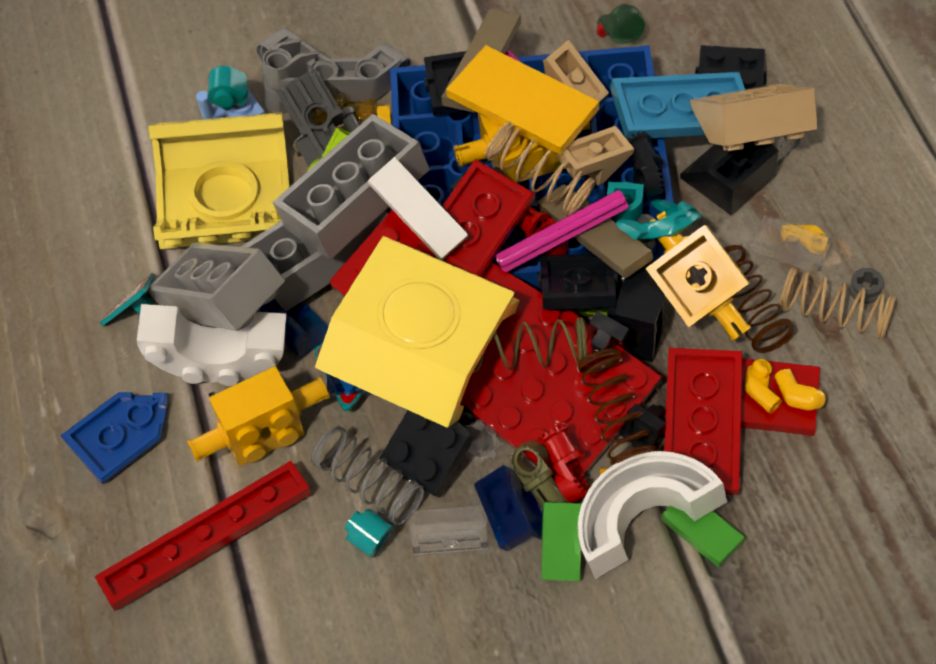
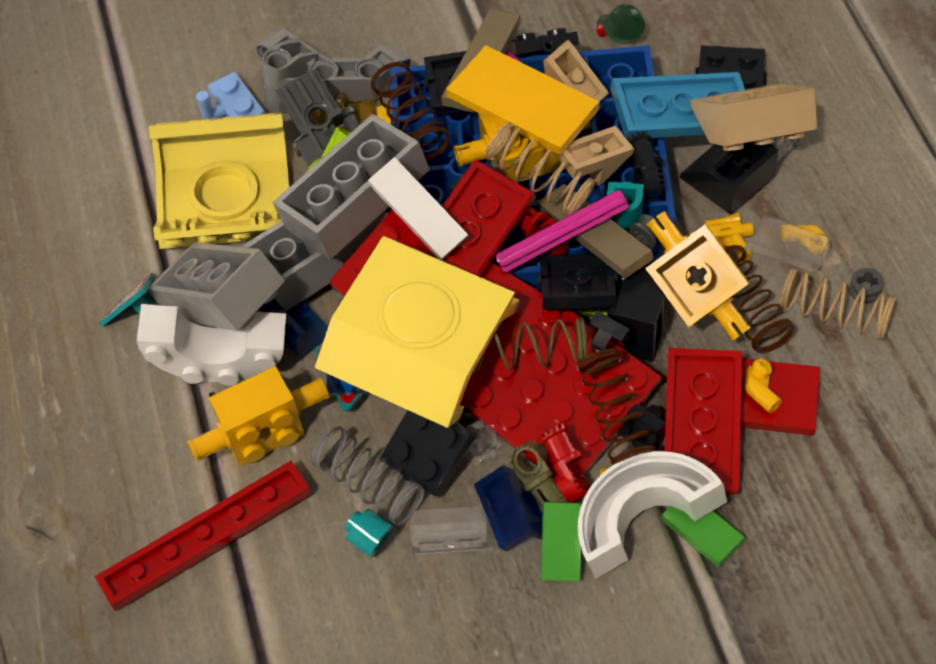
blue tile [60,392,169,484] -> none
teal plate [208,66,249,111] -> none
teal helmet [616,199,703,240] -> none
yellow arm [774,369,826,411] -> none
none -> reddish brown piece [371,62,450,160]
none -> black plate [508,28,579,57]
none -> yellow piece [688,212,754,261]

